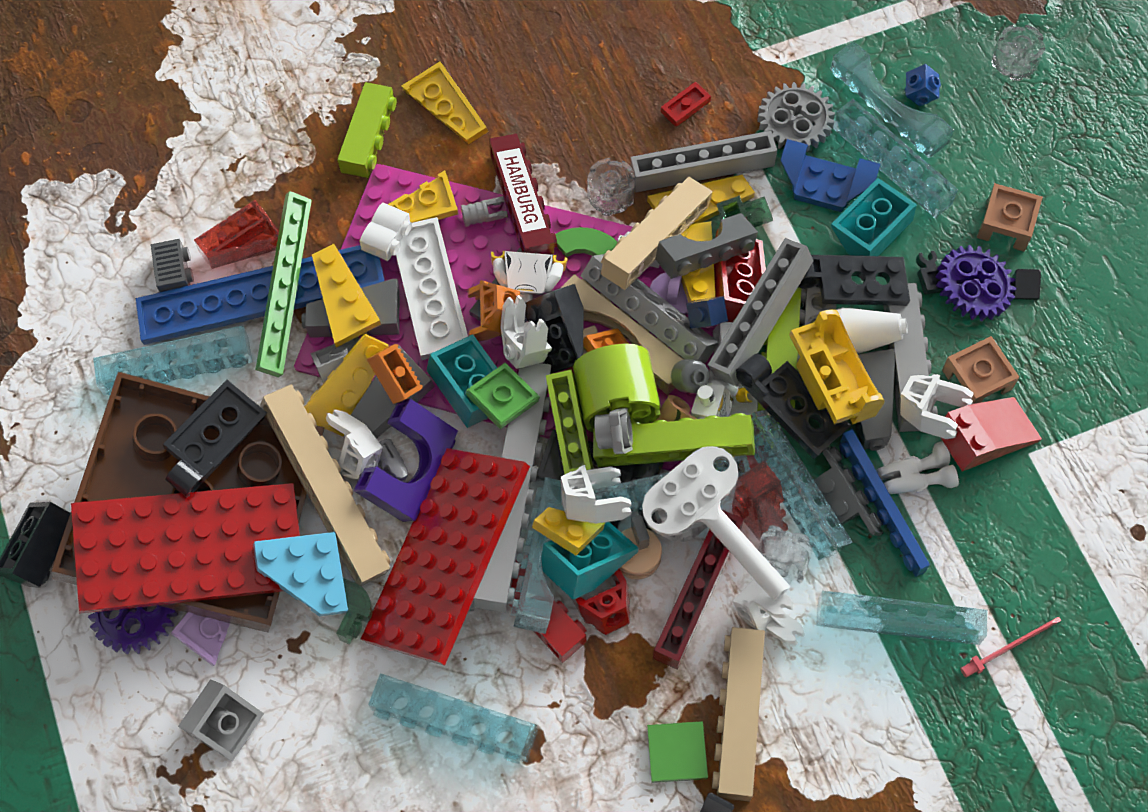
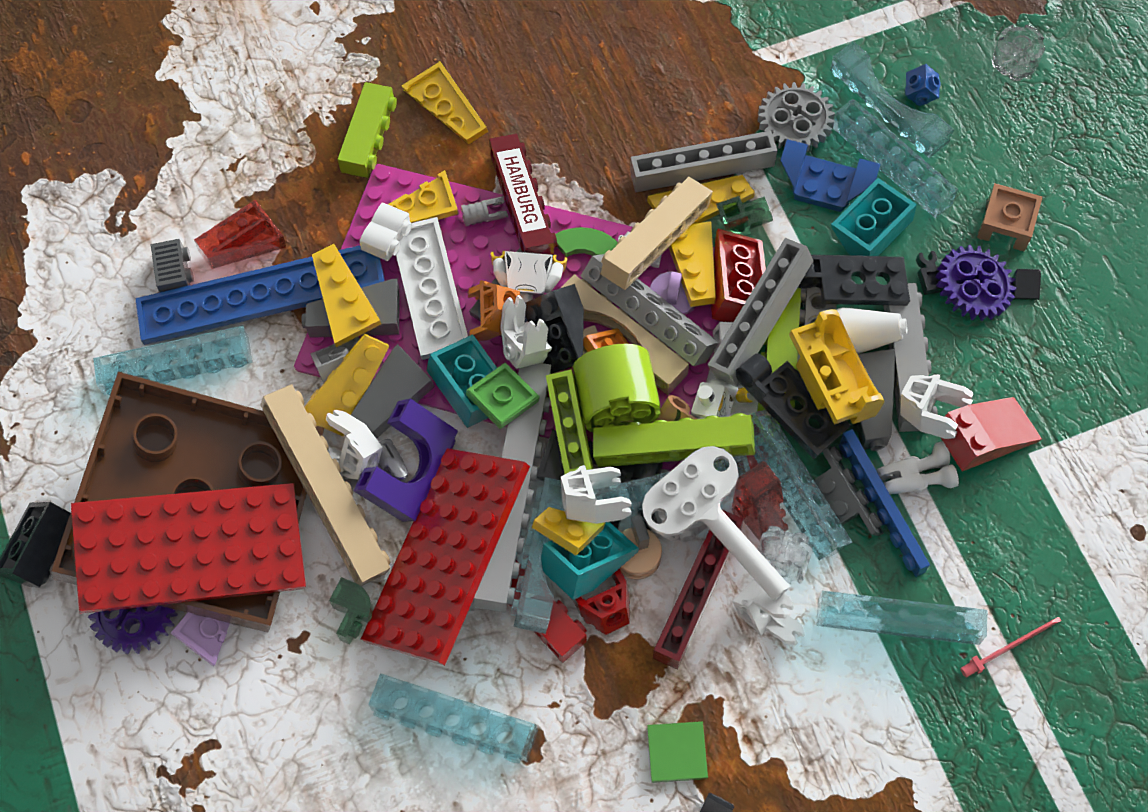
black hinge [163,380,267,498] -> none
light grey slope [178,679,264,761] -> none
medium azure plate [253,532,348,617] -> none
plate [255,191,312,378] -> none
orange brick [367,344,423,404] -> none
clear brick [587,158,635,216] -> none
light grey piece [595,408,633,454] -> none
dark grey arch [655,213,758,279] -> none
red plate [660,81,711,127] -> none
dark grey head [671,359,710,394] -> none
dark blue brick [686,296,728,329] -> none
tan brick [712,627,765,801] -> none
nougat panel [942,336,1019,404] -> none

